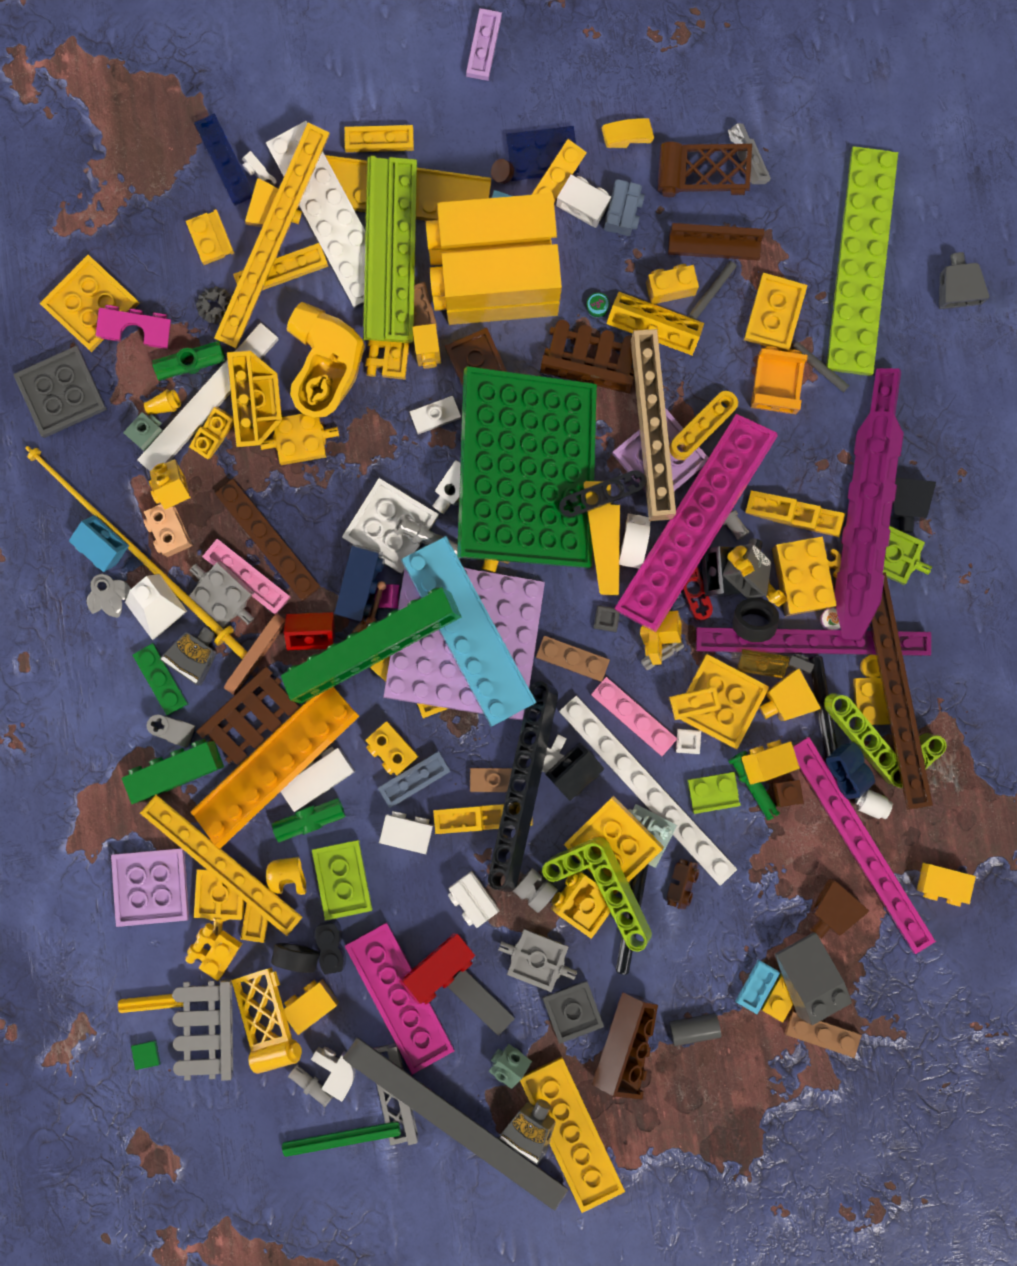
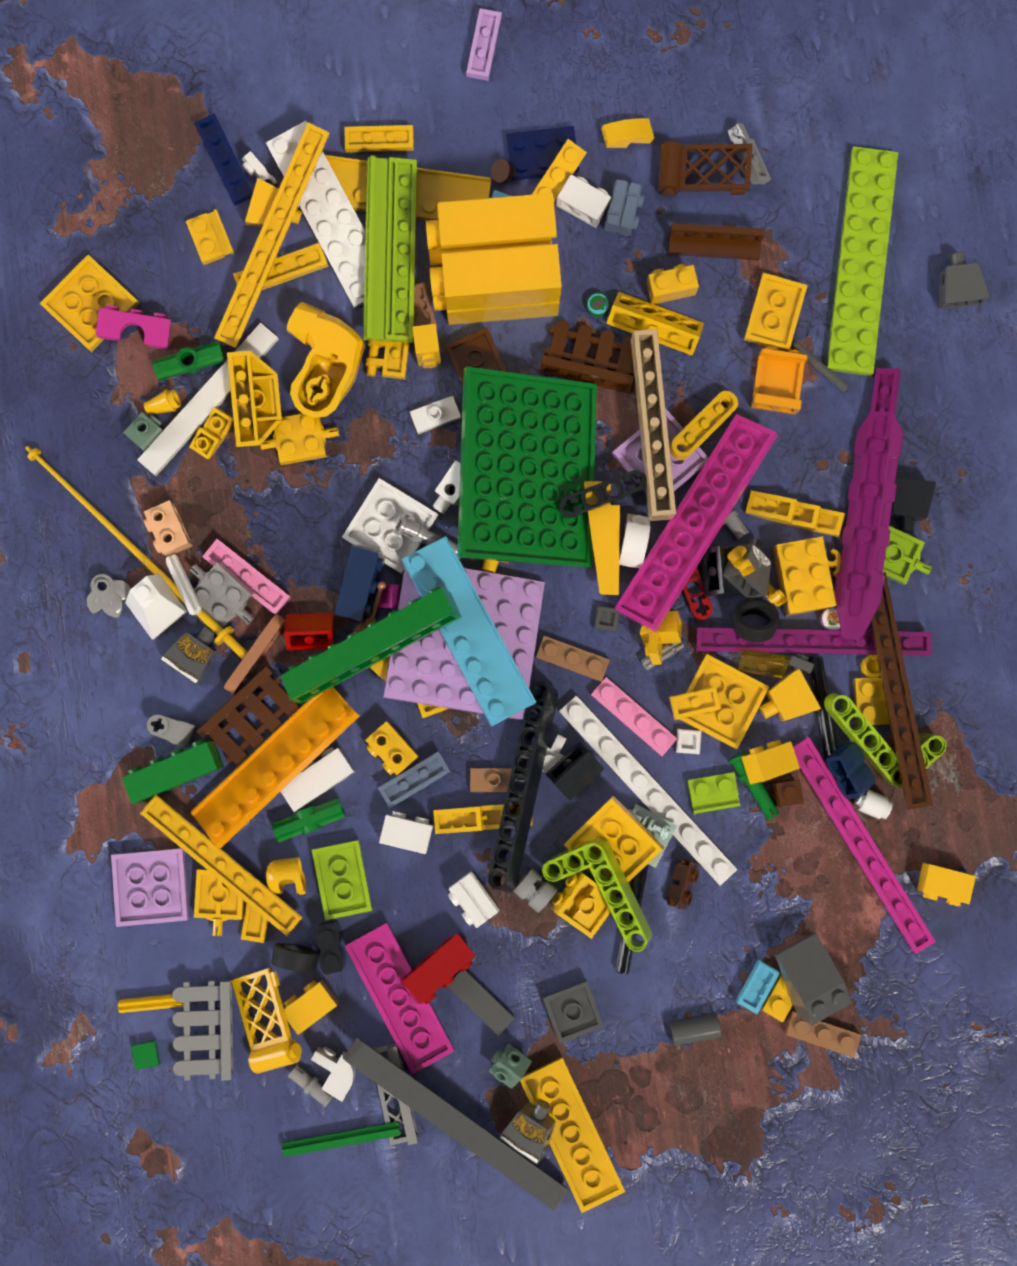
dark grey plate [13,346,107,438] -> none
dark azure brick [69,515,129,572] -> none
green plate [132,643,189,716] -> none
yellow brick [148,459,190,510] -> none
yellow plate [185,923,243,981] -> none
dark grey gear [196,286,232,323] -> none
reddish brown plate [215,479,321,601] -> none
light grey plate [498,929,577,992] -> none
reddish brown wedge [592,992,658,1100] -> none
dark grey bar [689,261,737,320] -> none
reddish brown torso [810,879,869,939] -> none
none -> white axle [166,554,202,615]

